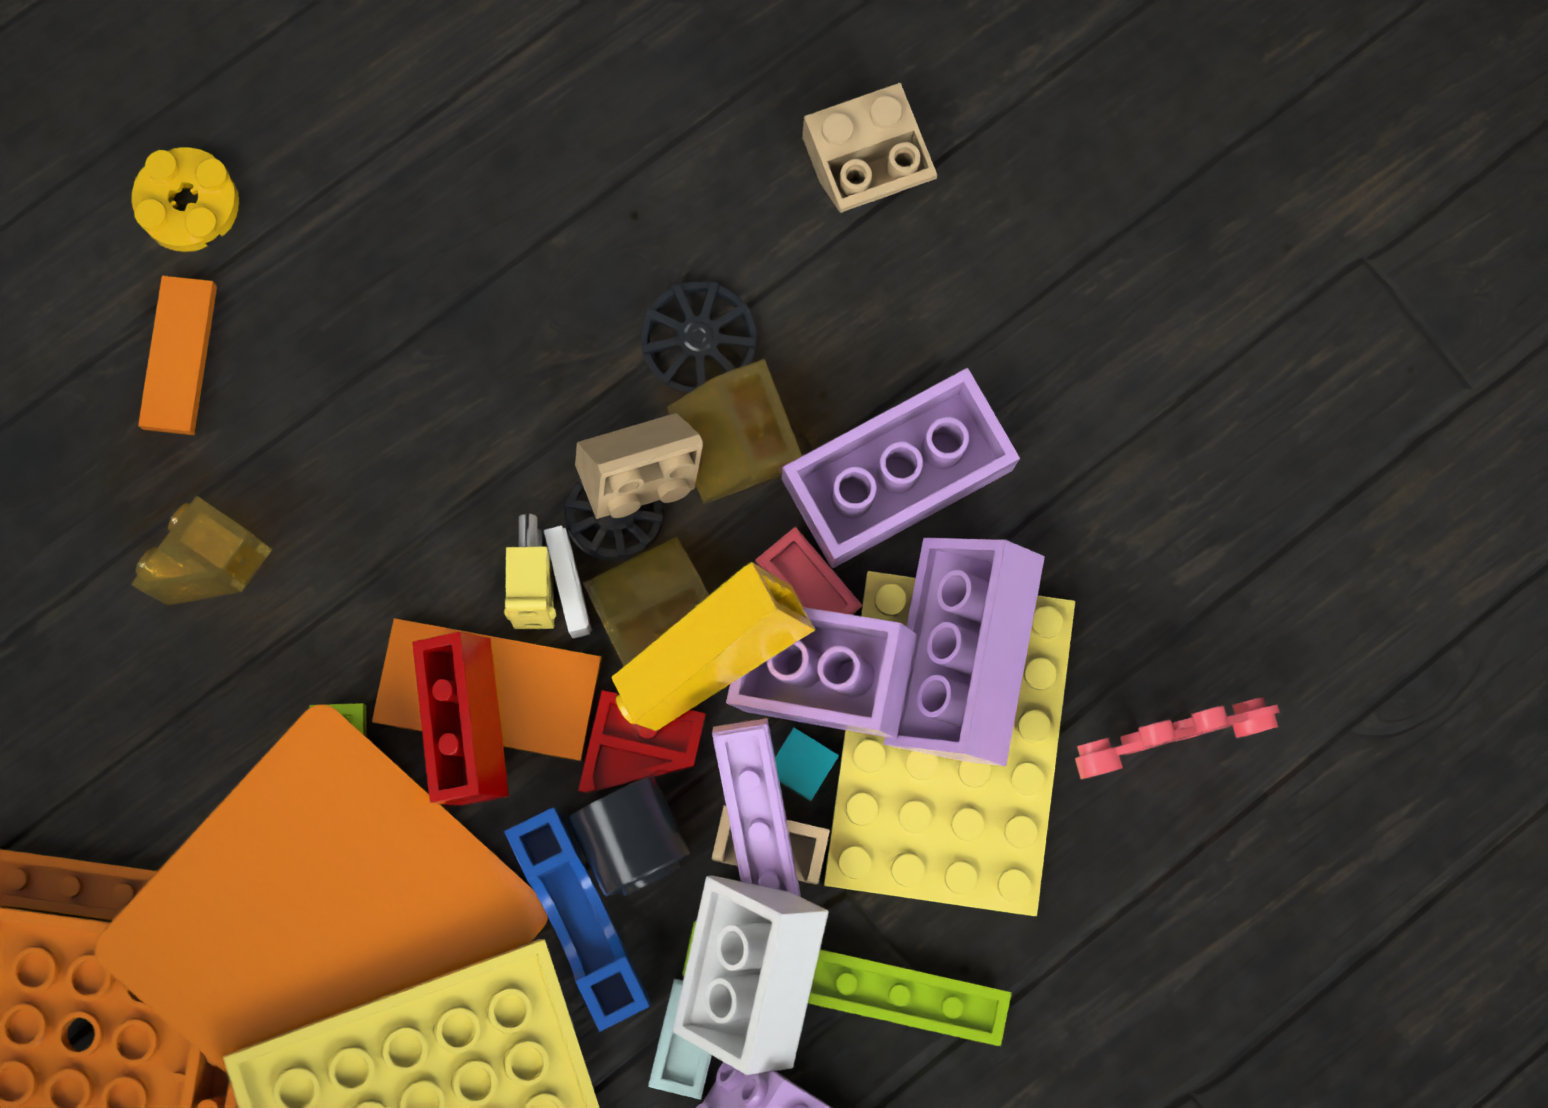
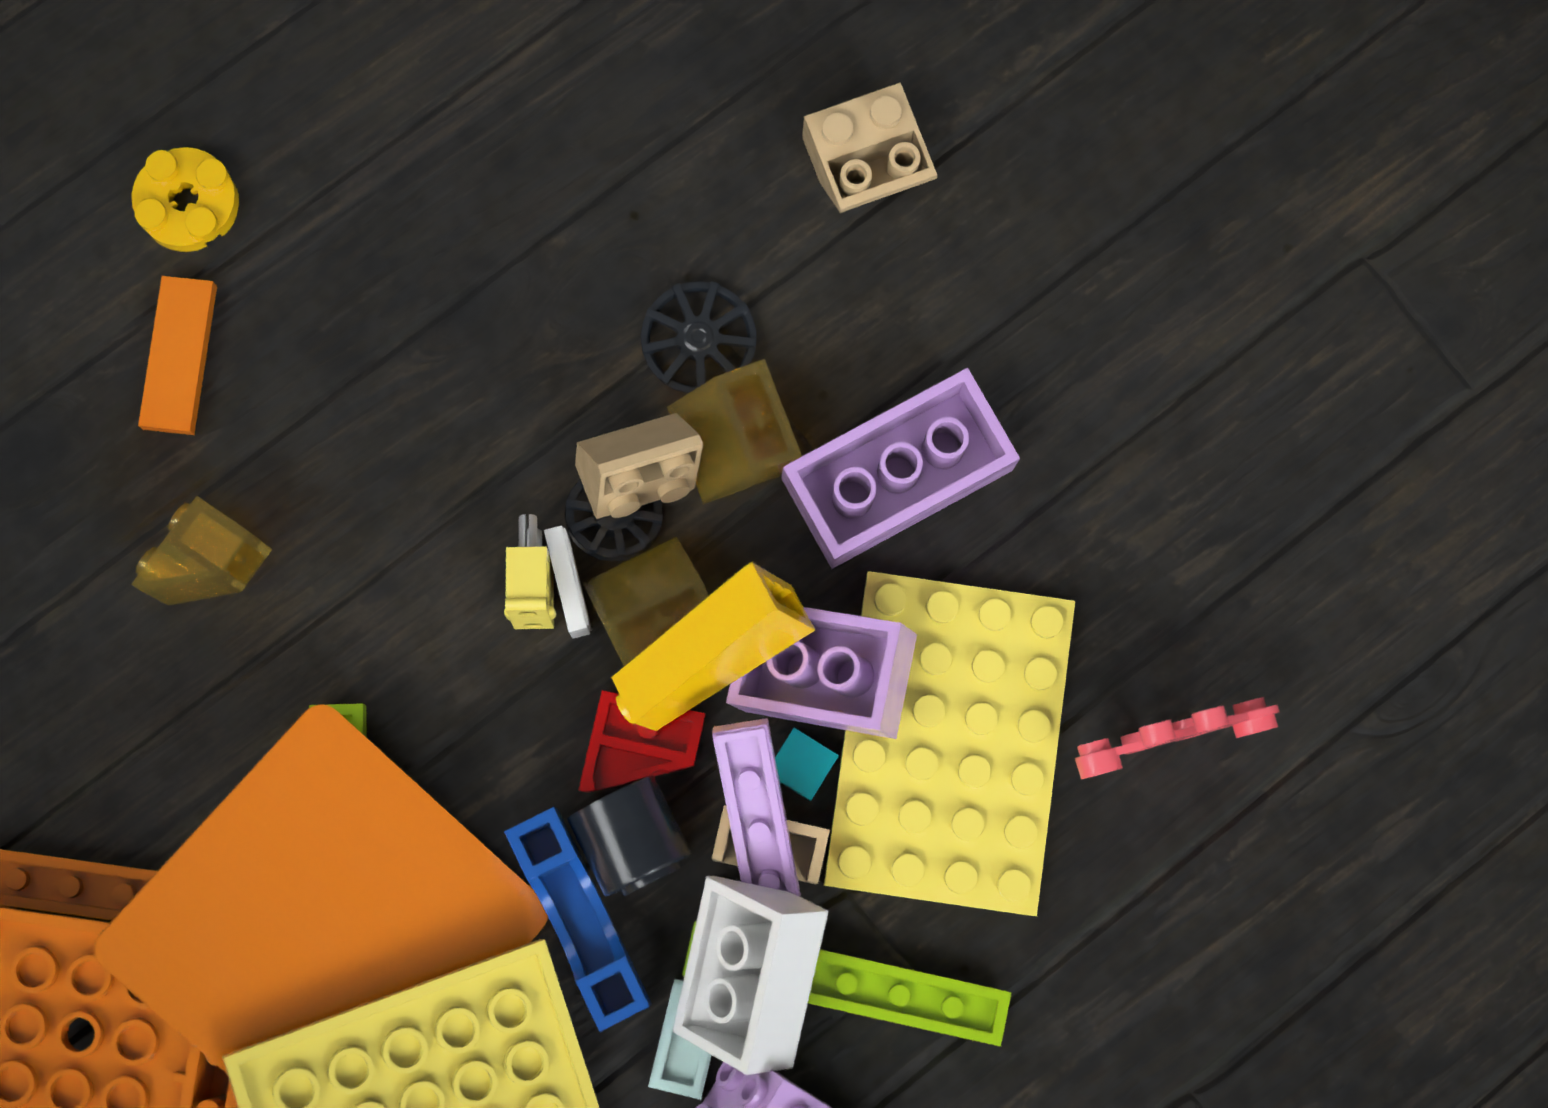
orange tile [372,618,602,762] -> none
red brick [412,631,509,806] -> none
coral tile [755,527,863,615] -> none
lavender slope [884,538,1045,766] -> none

